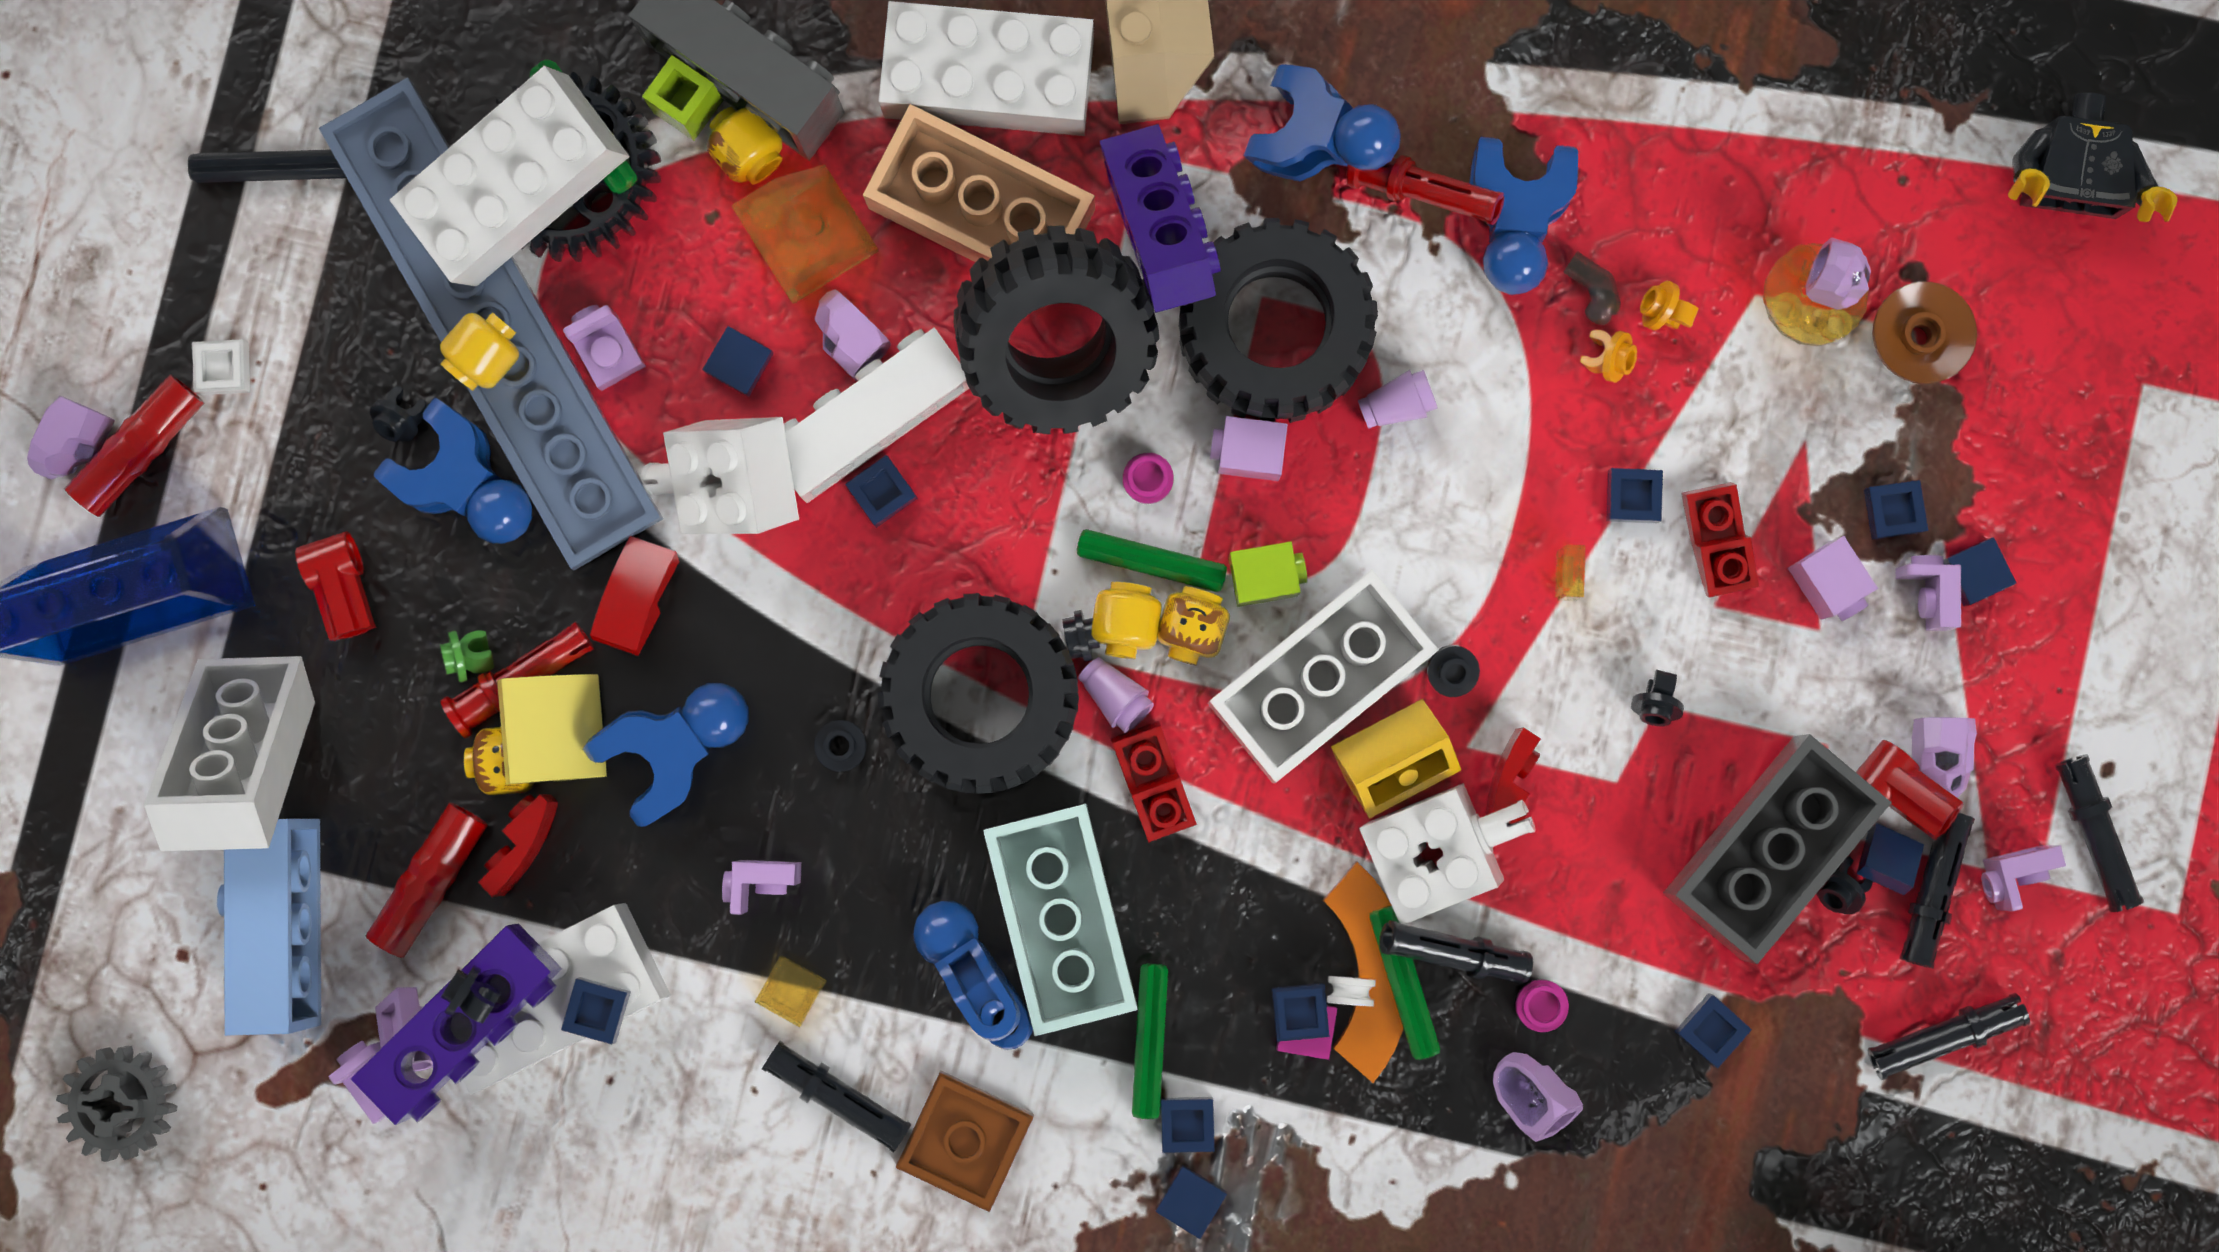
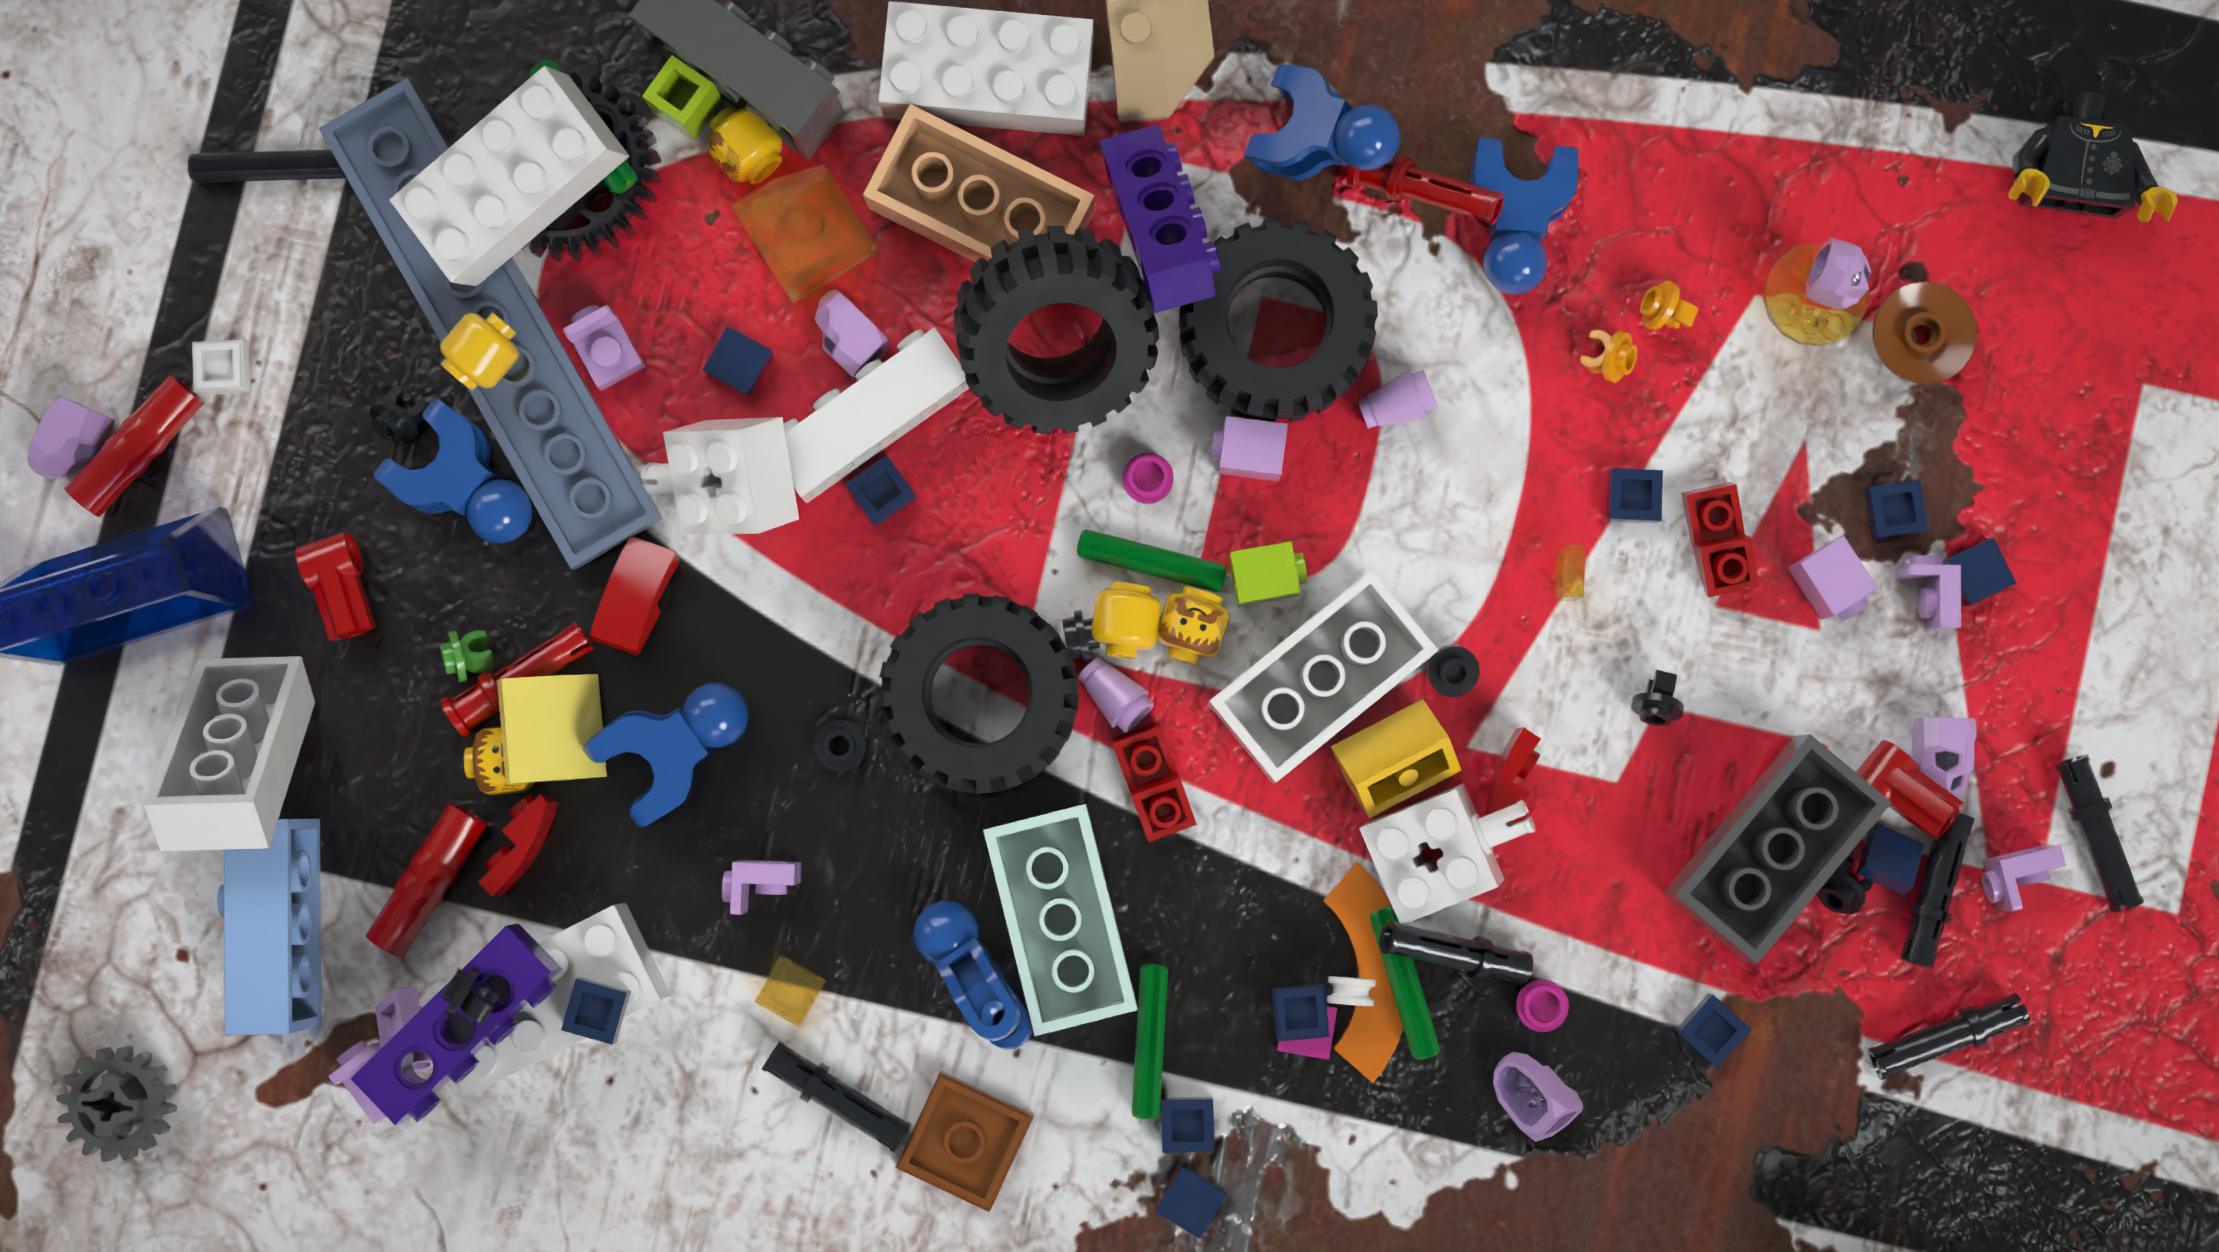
clear smoke arm [1563,251,1621,325] -> none

